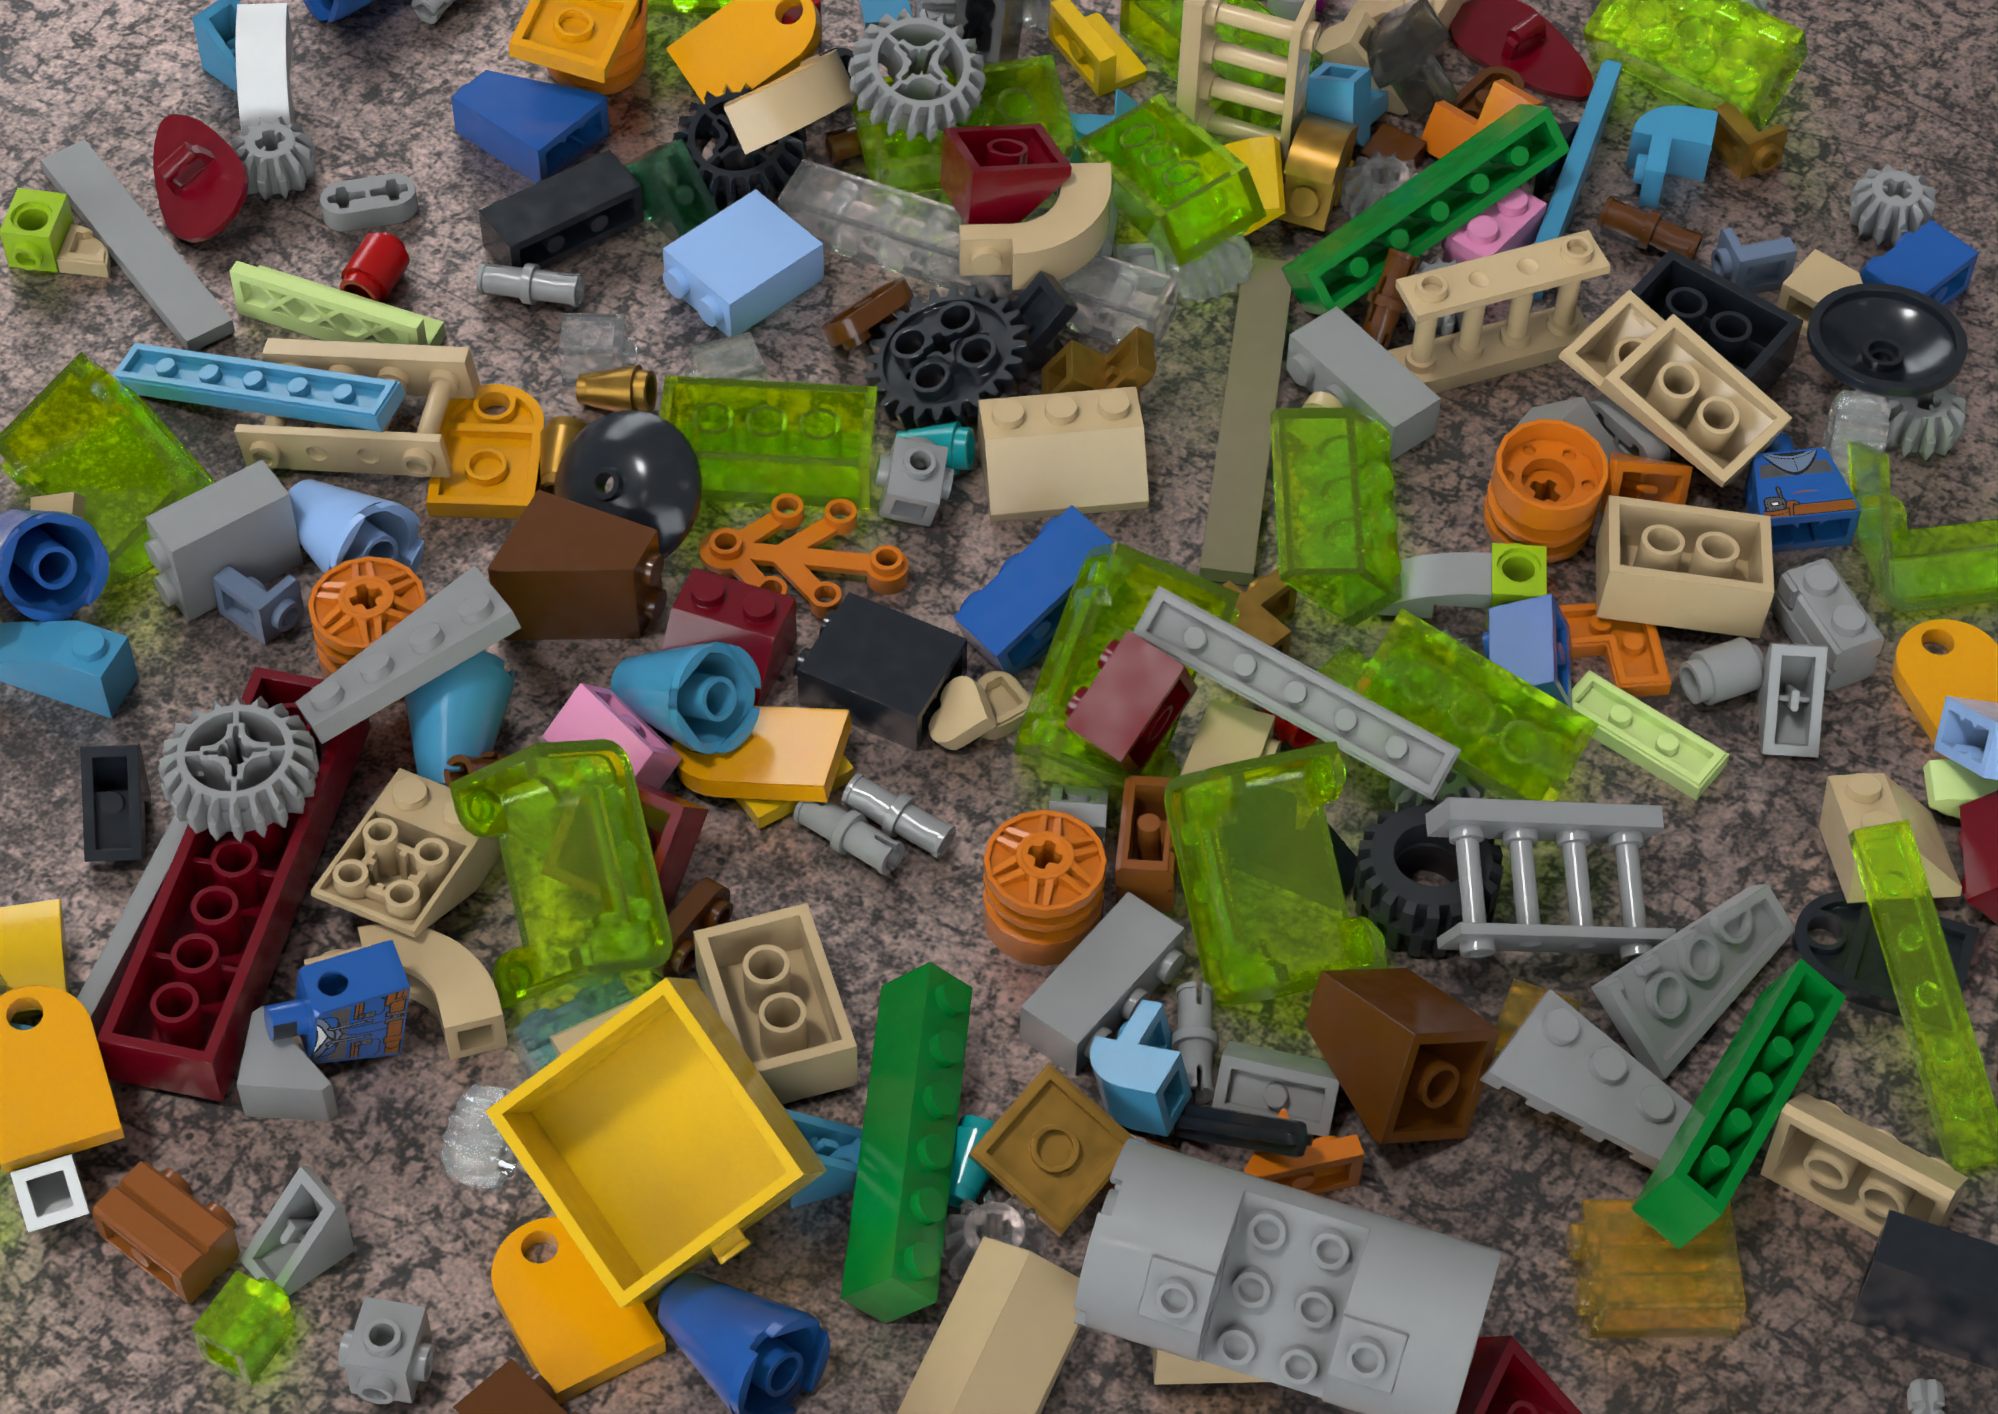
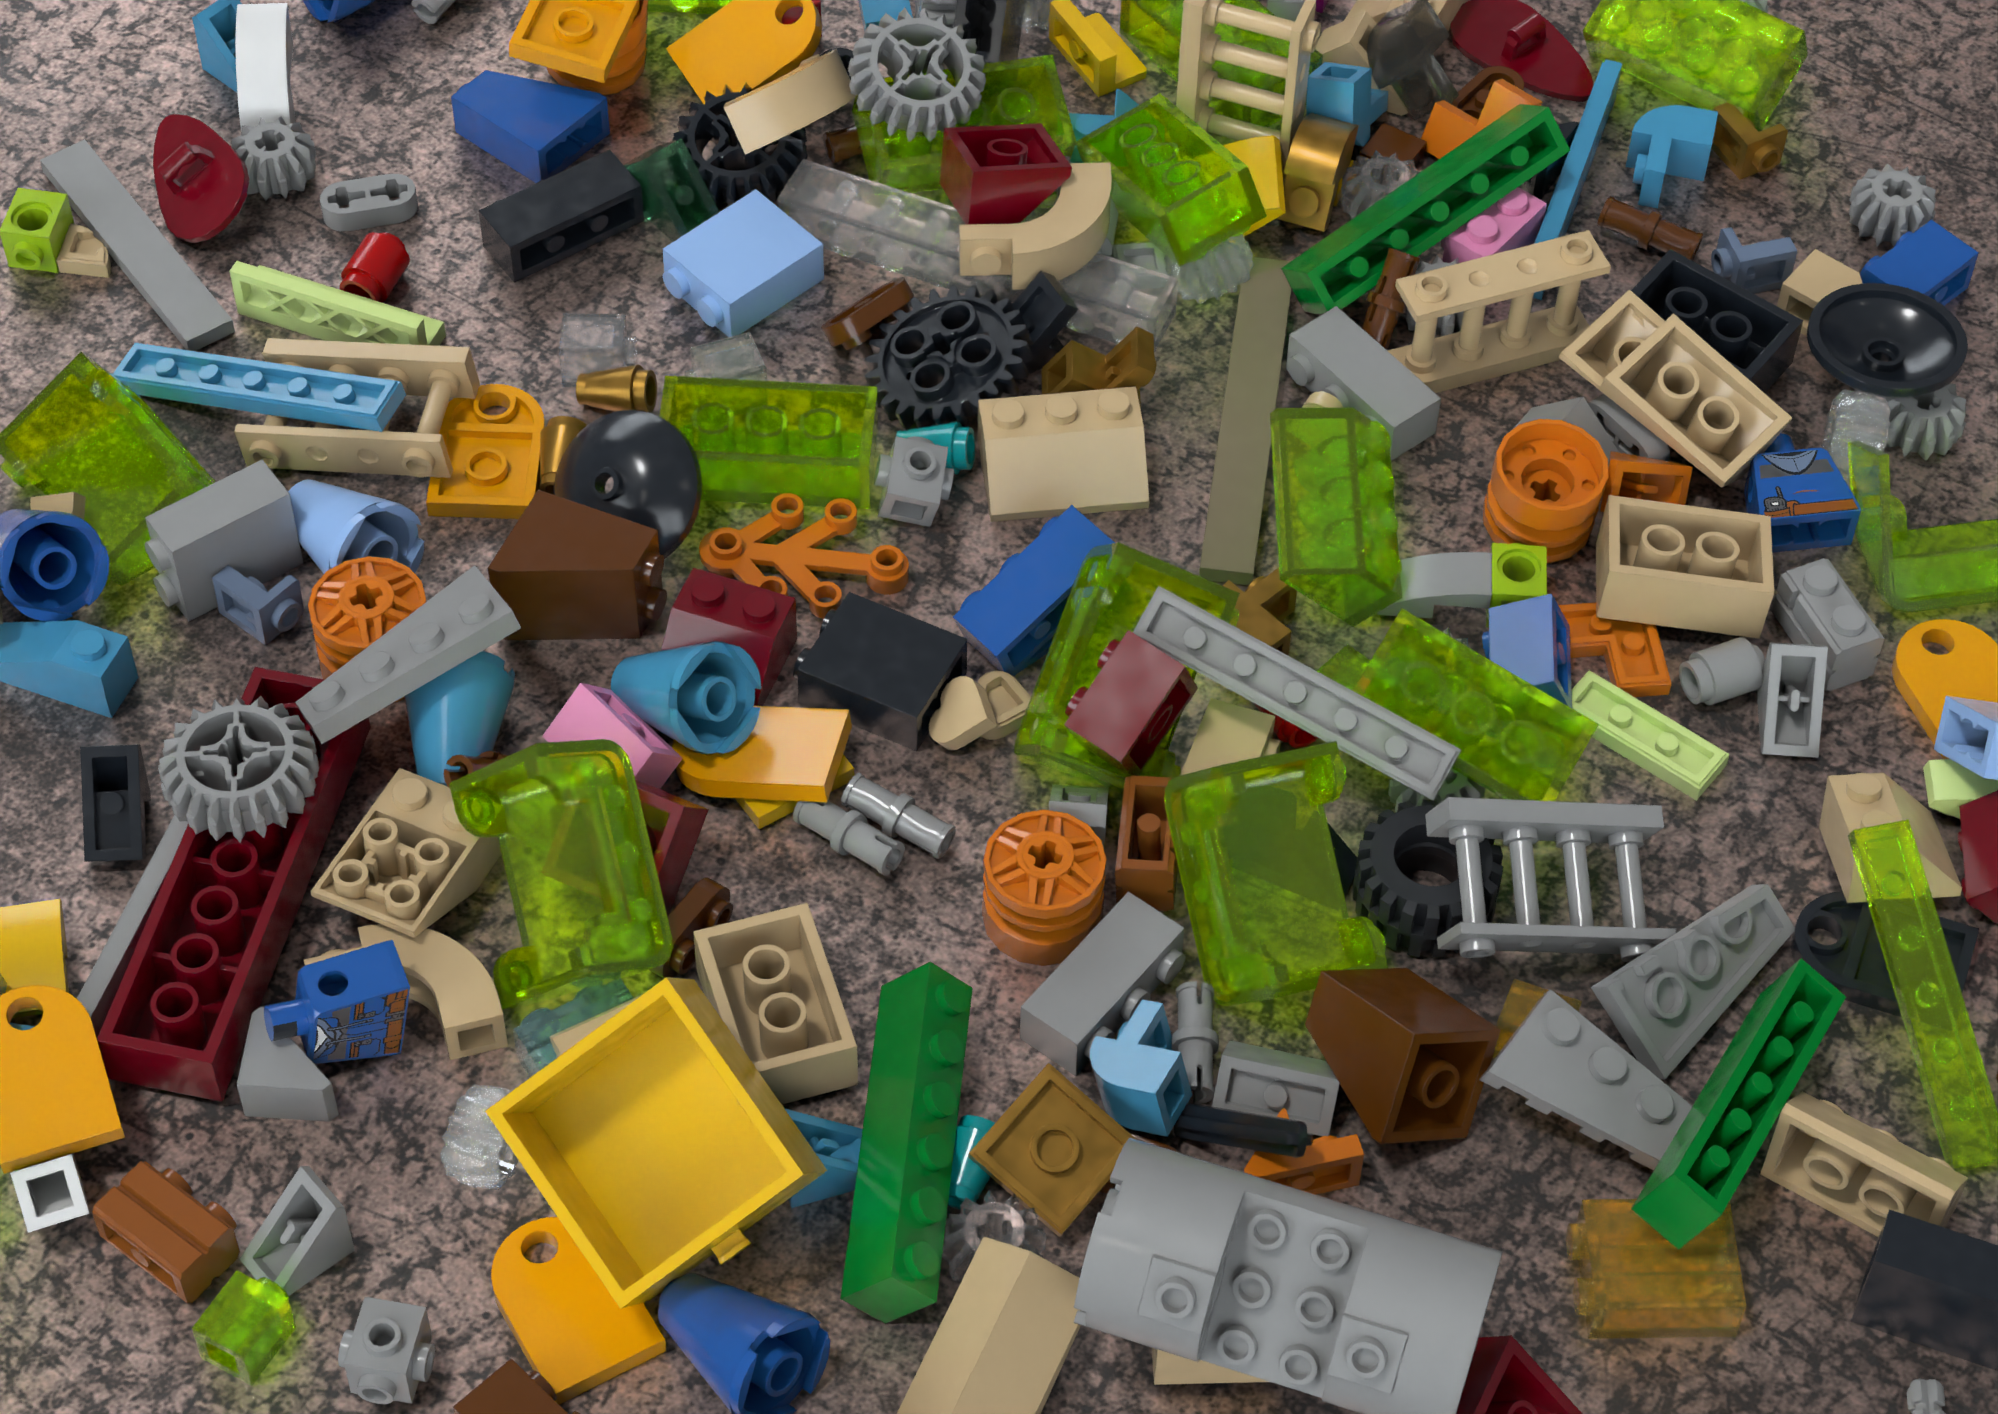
light grey pin [476,261,585,307] -> none

